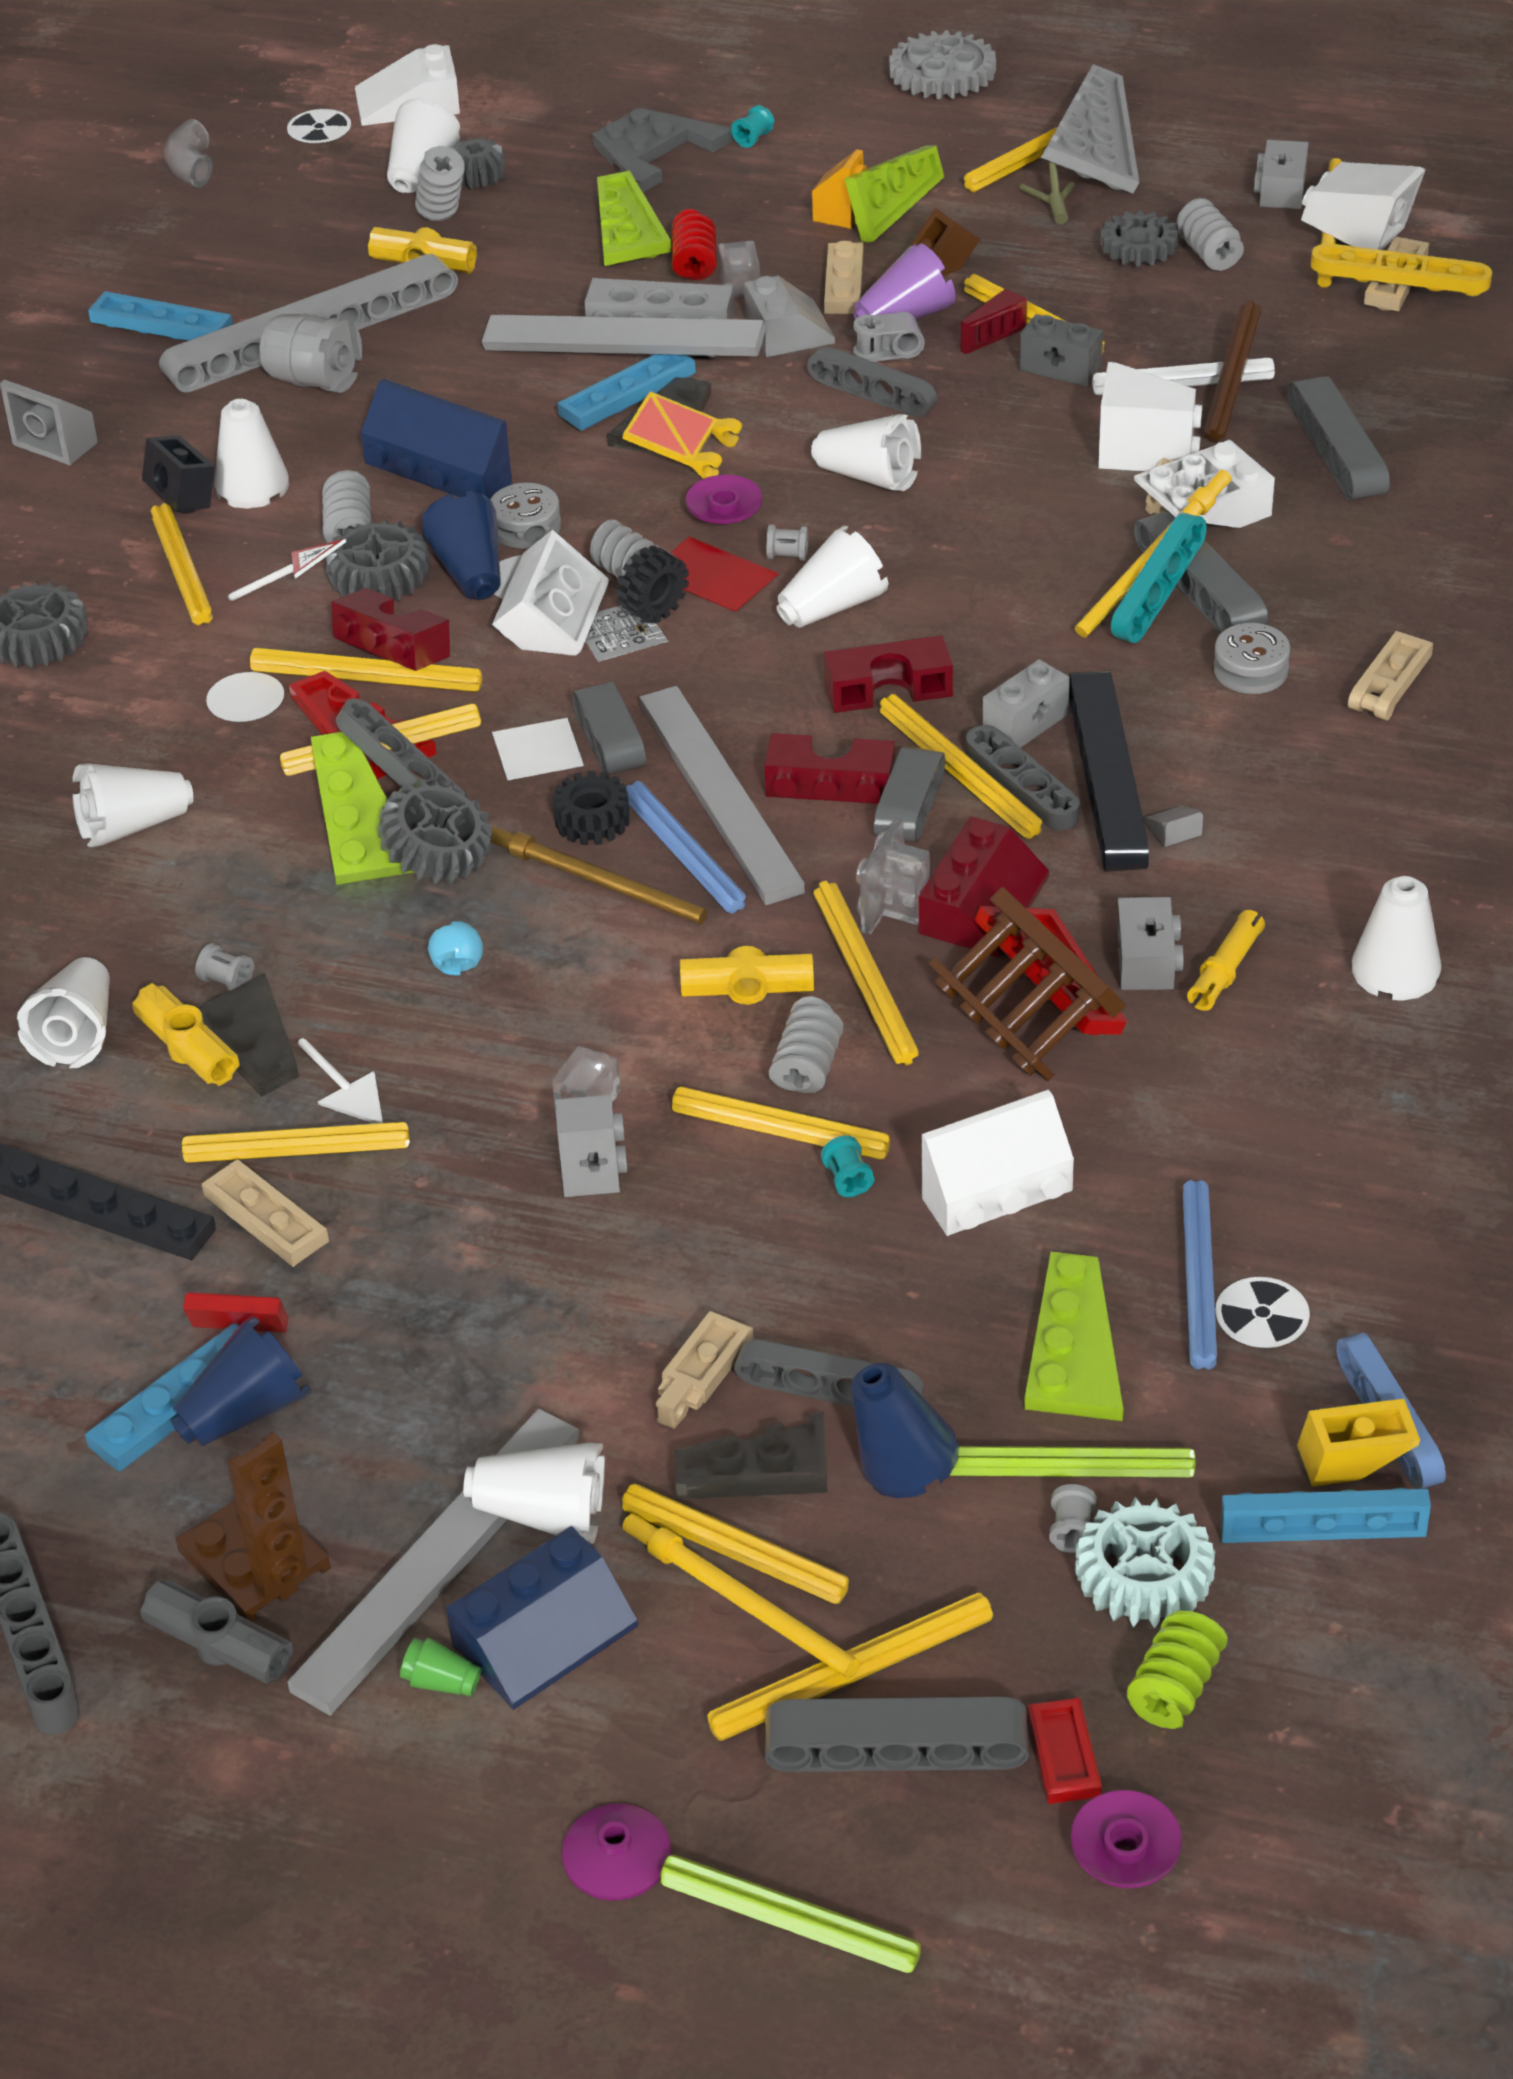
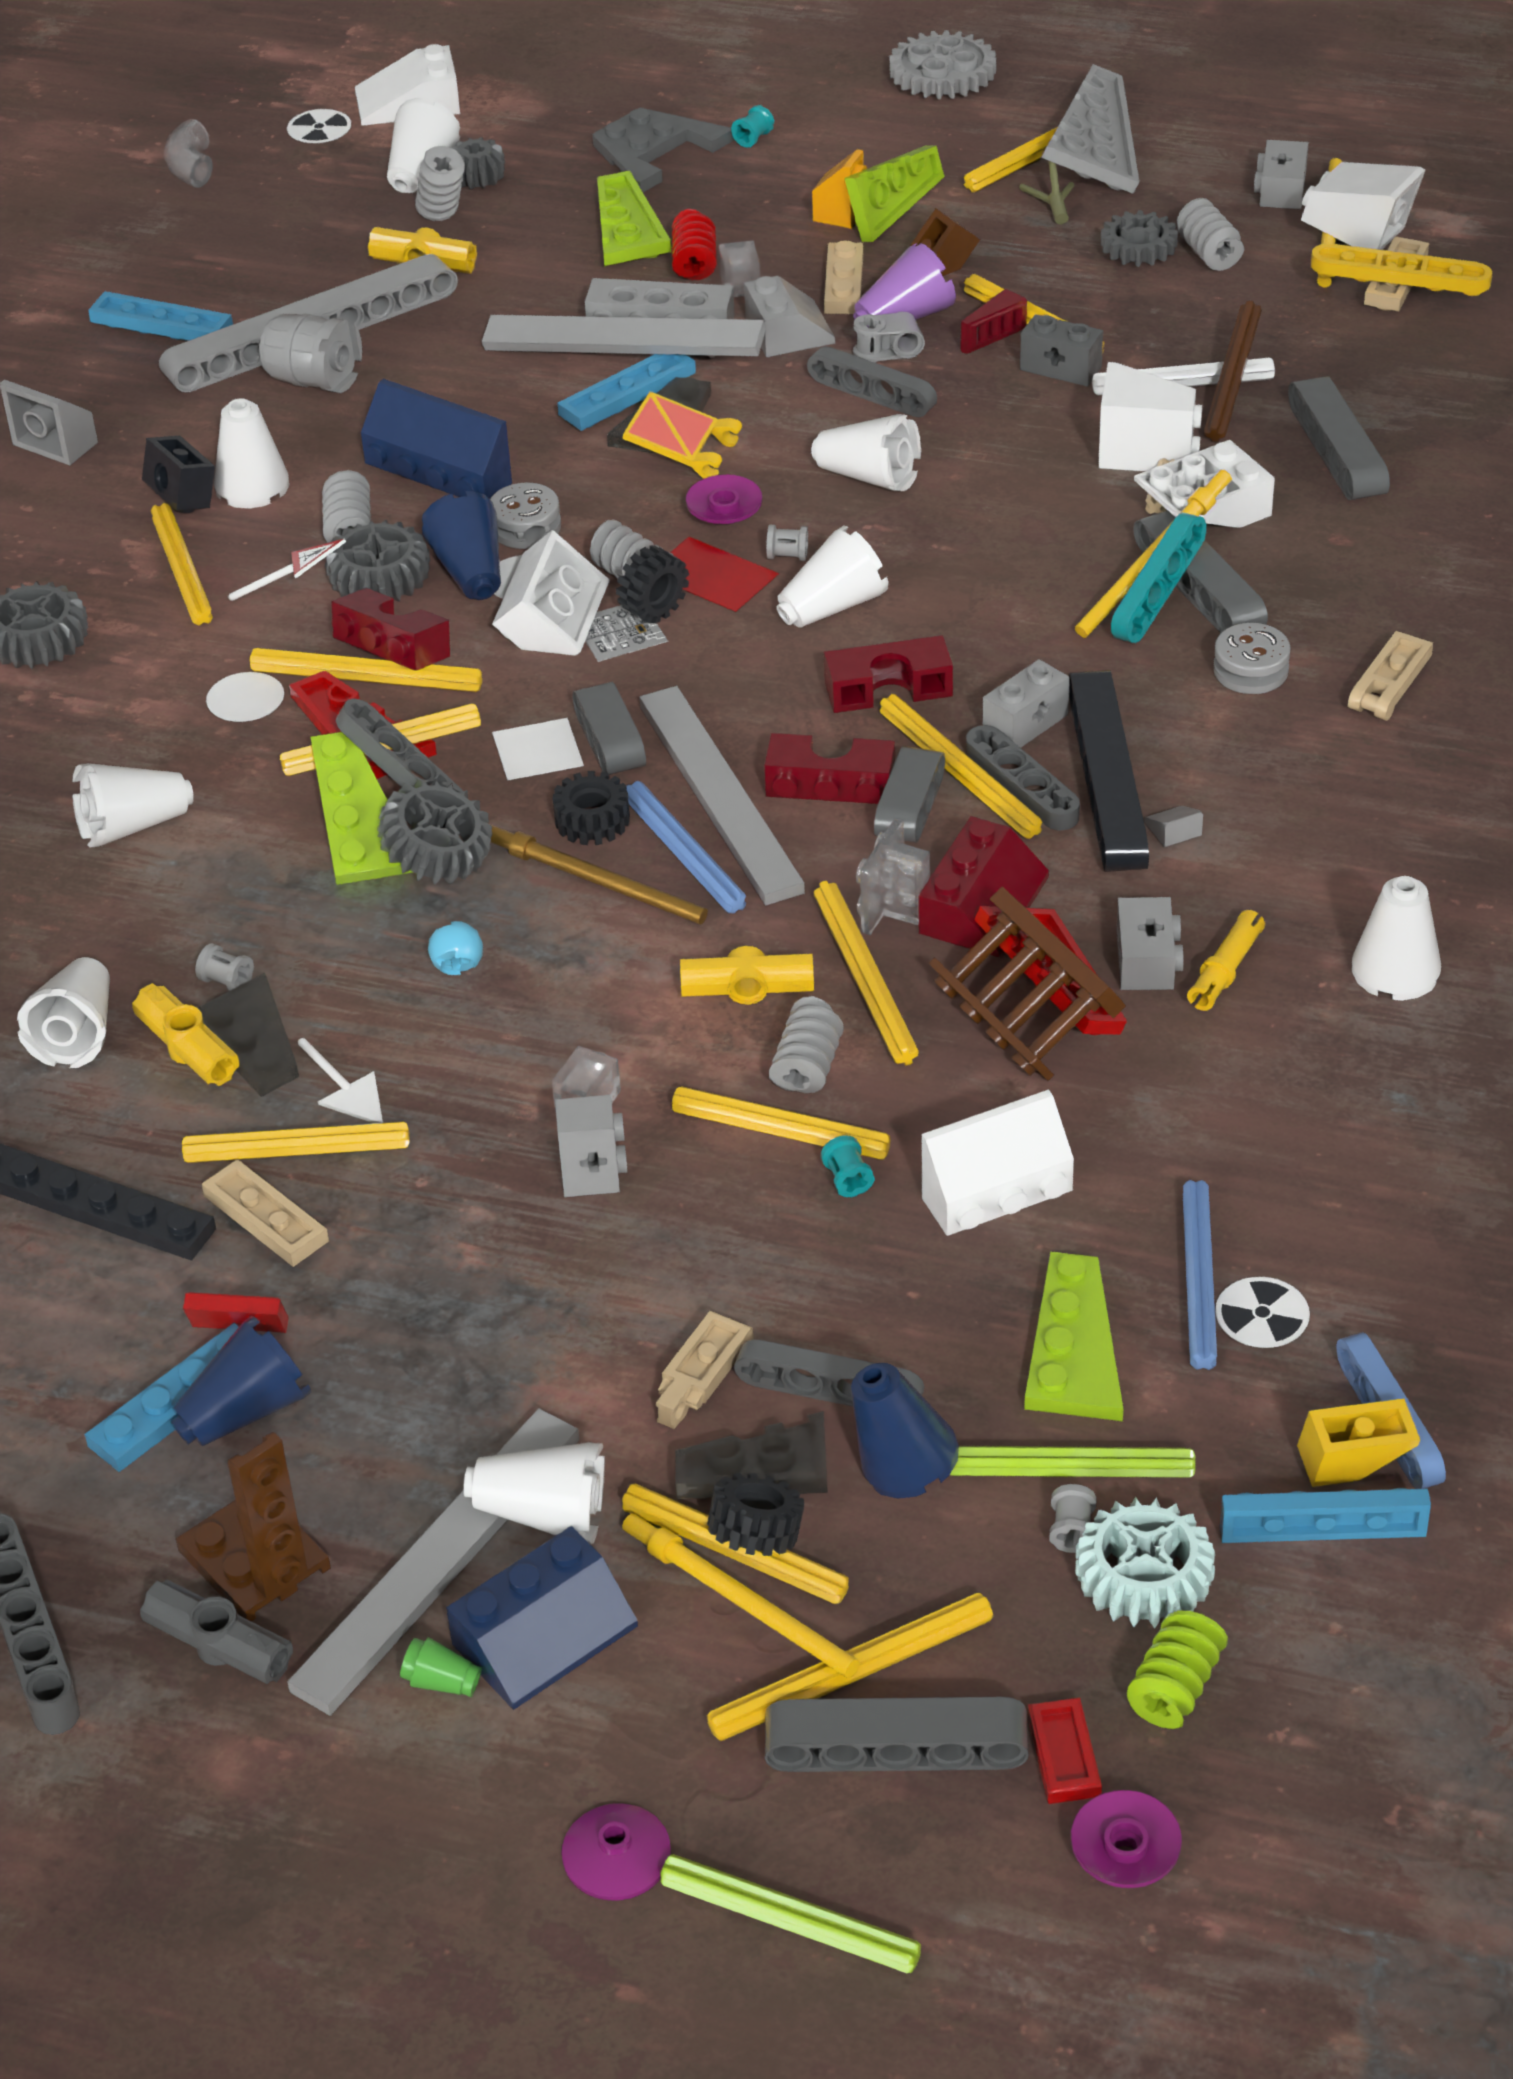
none -> black tyre [707,1473,805,1556]

